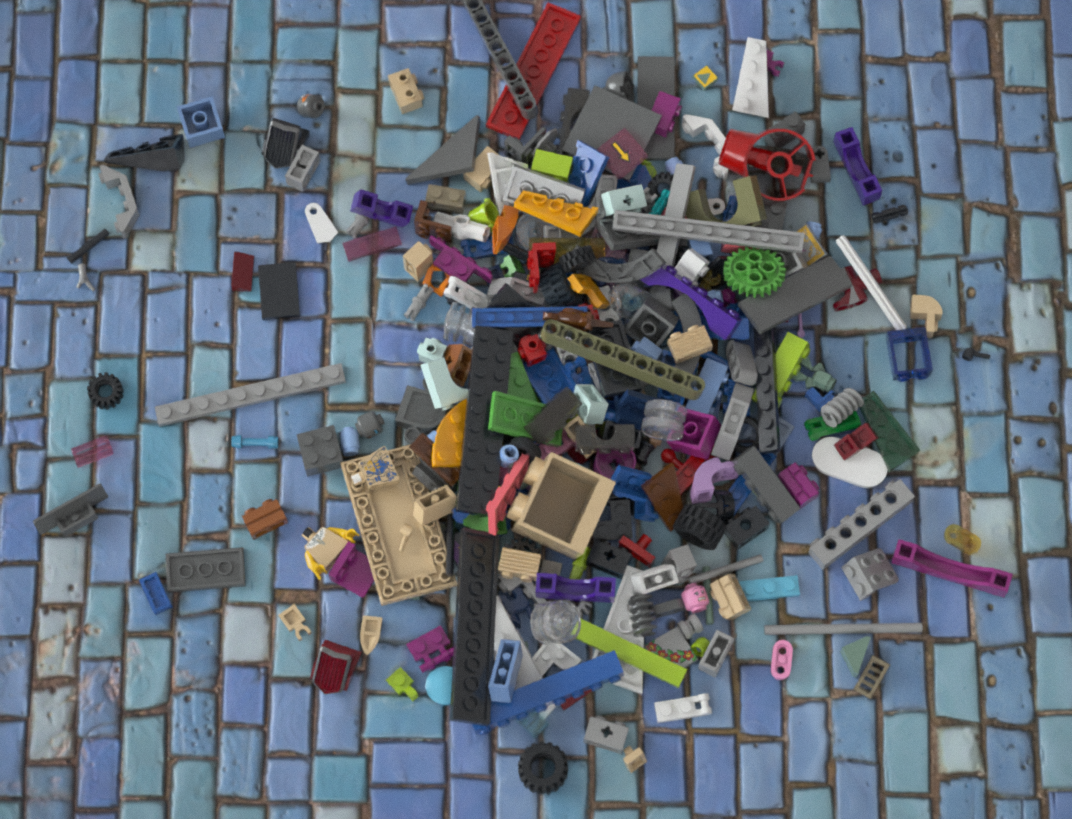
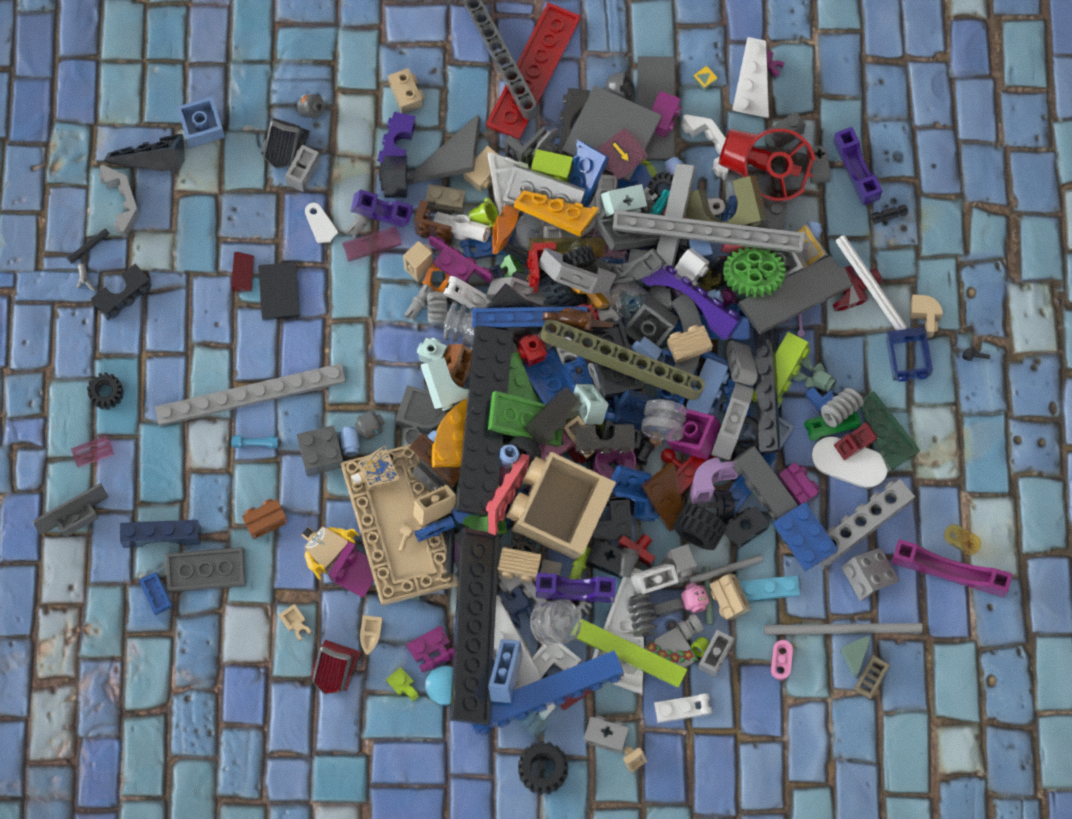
none -> black arch [91,264,152,321]
none -> dark blue arch [120,520,201,548]
none -> dark purple arch [378,112,416,163]
none -> black brick [379,156,408,198]
none -> blue pin [414,516,455,543]
none -> light grey gear [427,291,447,324]
none -> light grey slope [538,248,616,294]
none -> dark grey cone [619,548,639,578]
none -> blue plate [773,502,838,572]

